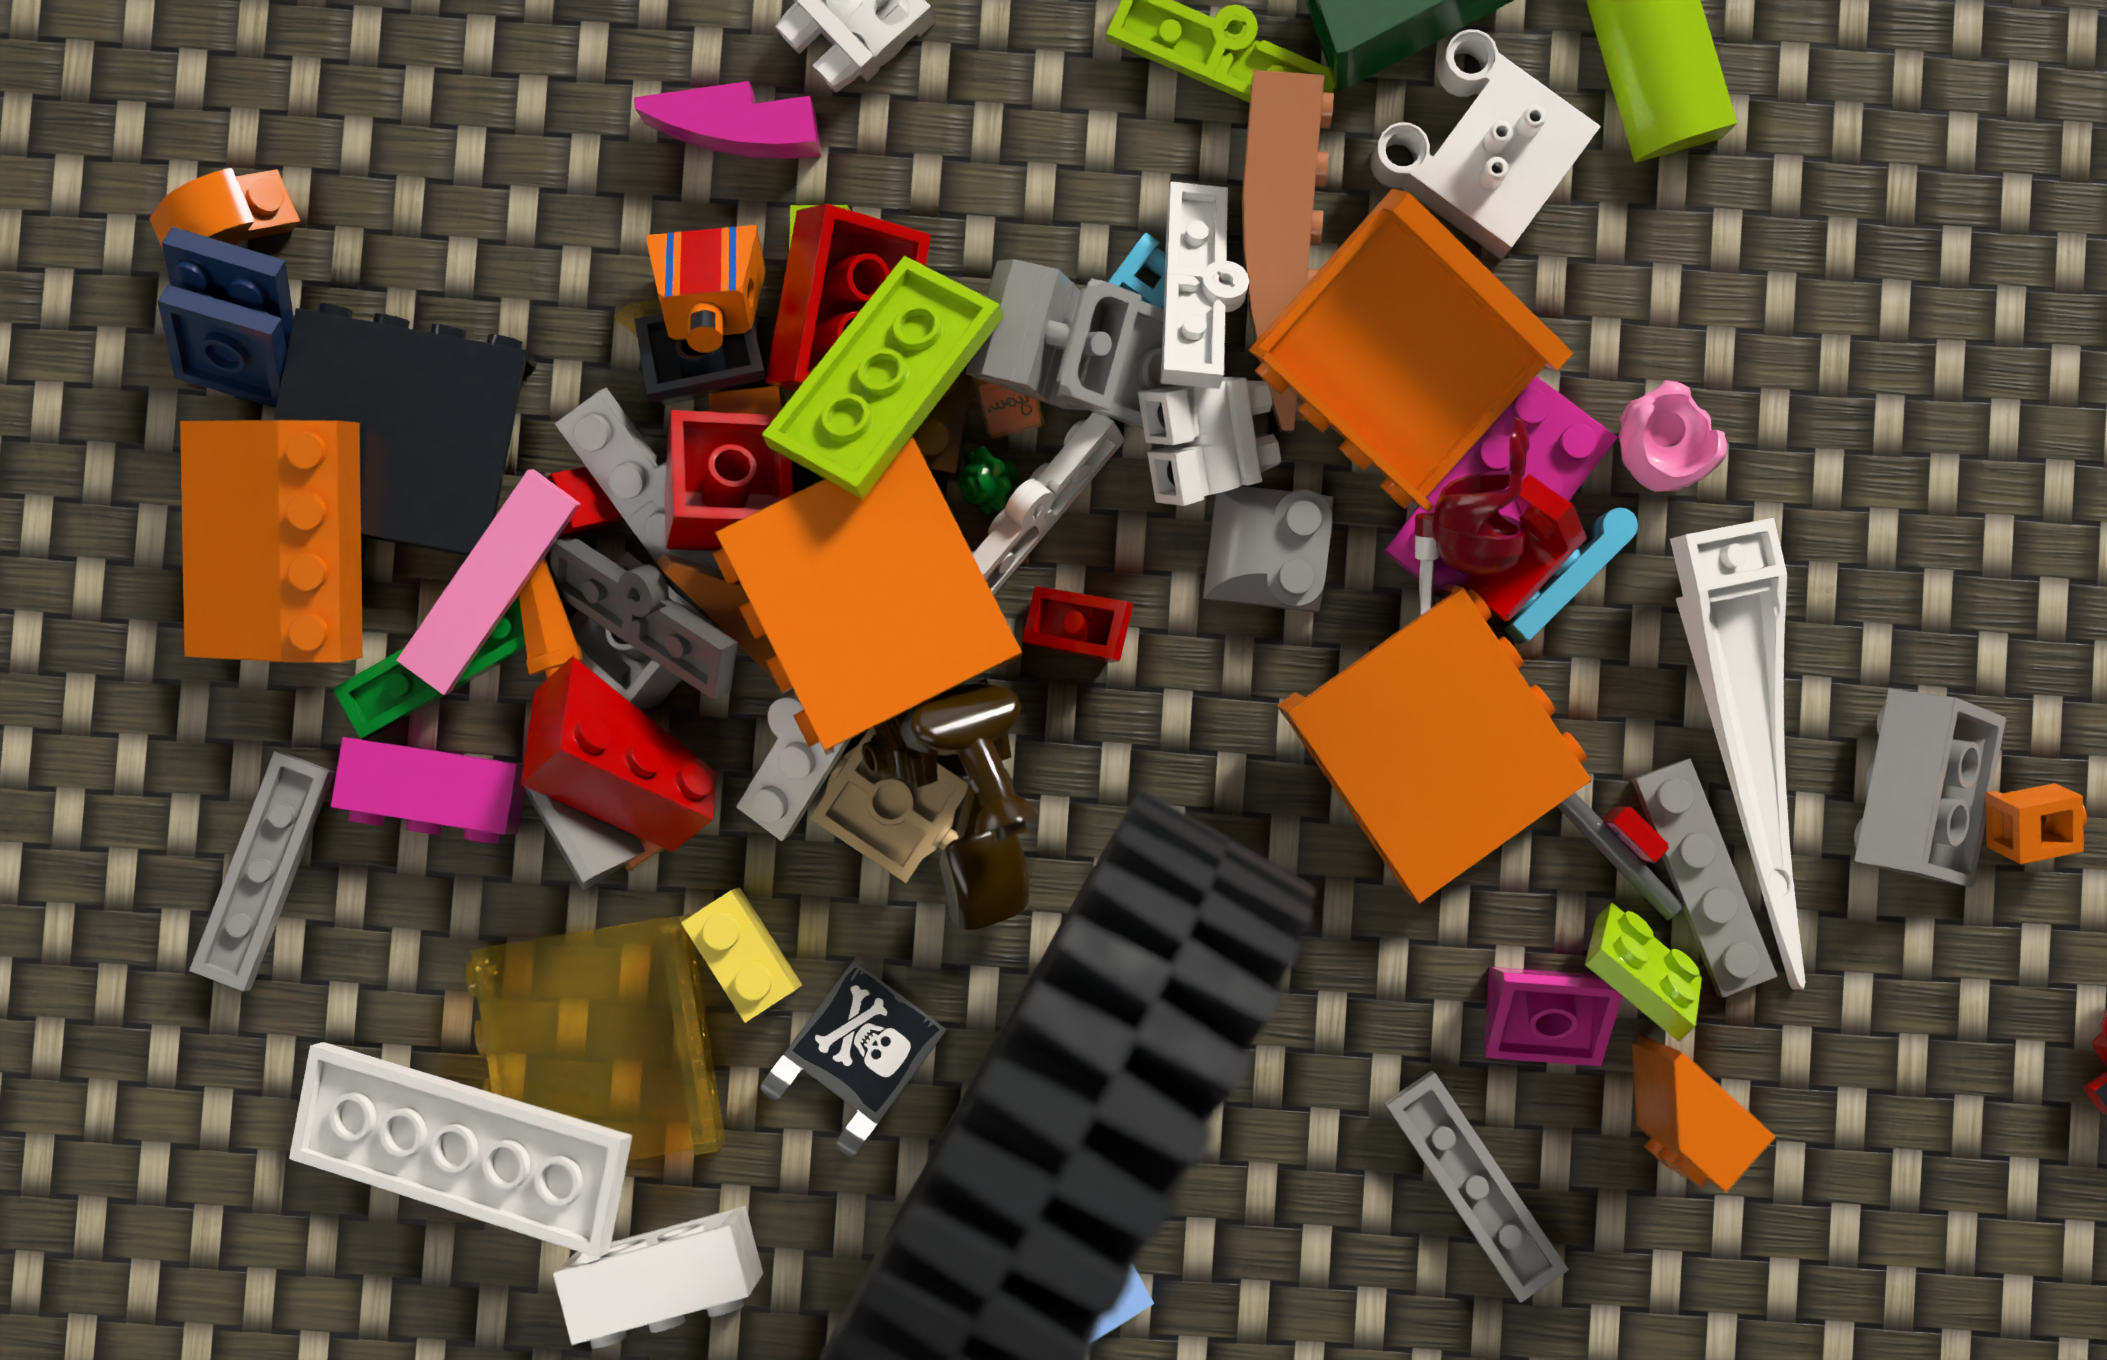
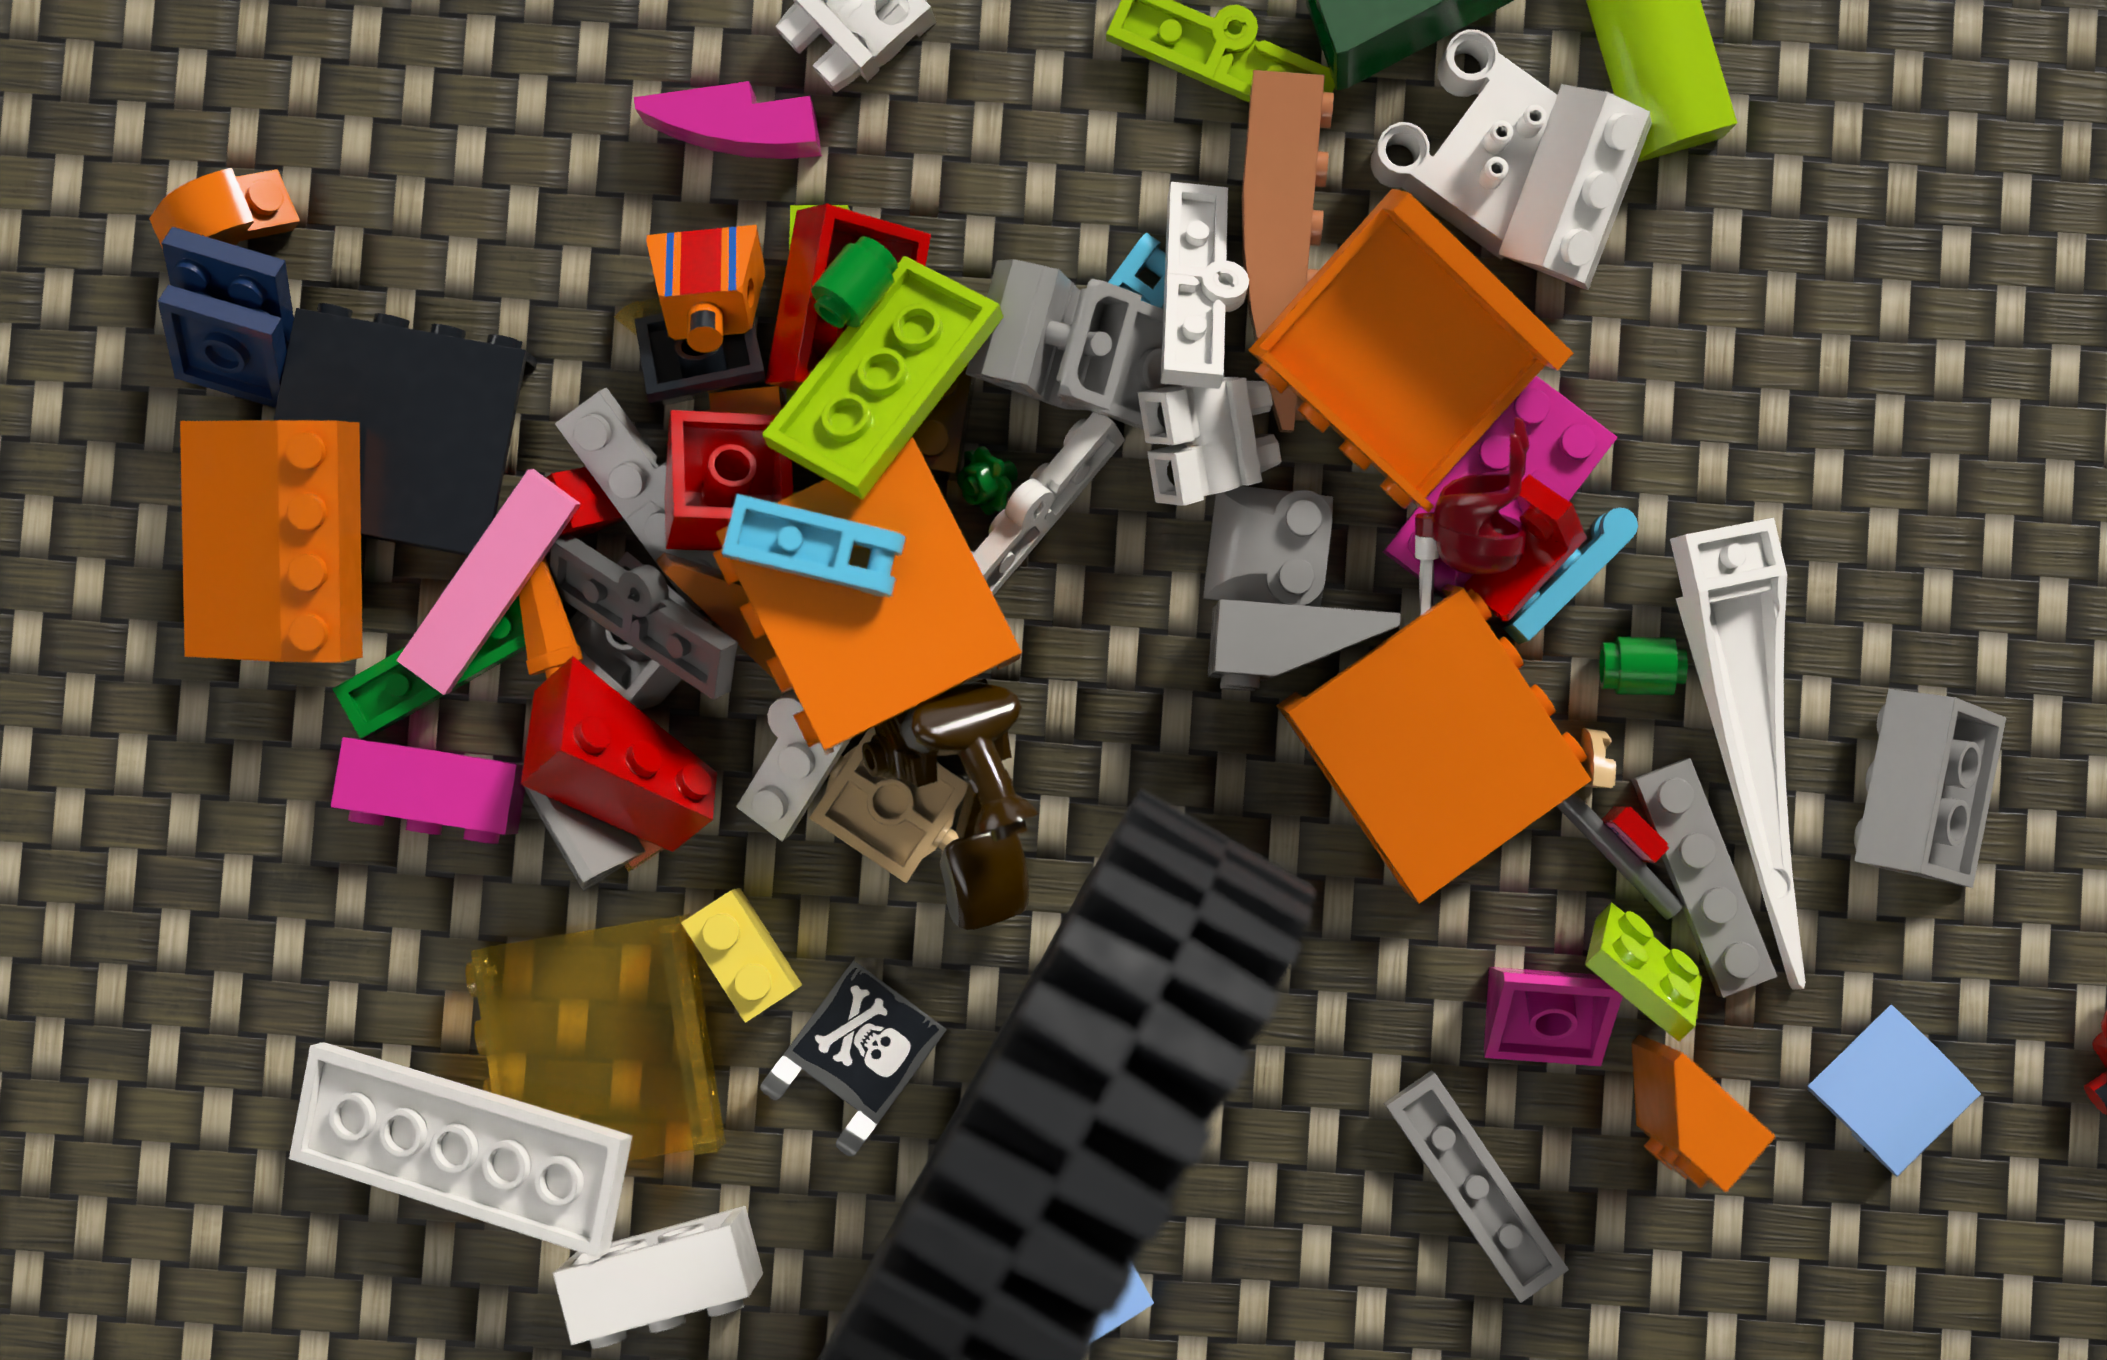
light grey plate [189,751,335,992] -> none
tile [975,380,1045,440] -> none
red slope [1021,586,1133,663] -> none
bright pink hair [1619,380,1728,492] -> none
orange brick [1985,783,2087,865] -> none
none -> medium azure plate [722,494,906,597]
none -> green brick [811,236,898,328]
none -> light grey slope [1208,599,1401,691]
none -> white slope [1498,84,1652,290]
none -> tan tile [1580,728,1616,788]
none -> green brick [1599,637,1688,696]
none -> light blue slope [1807,1005,1981,1177]

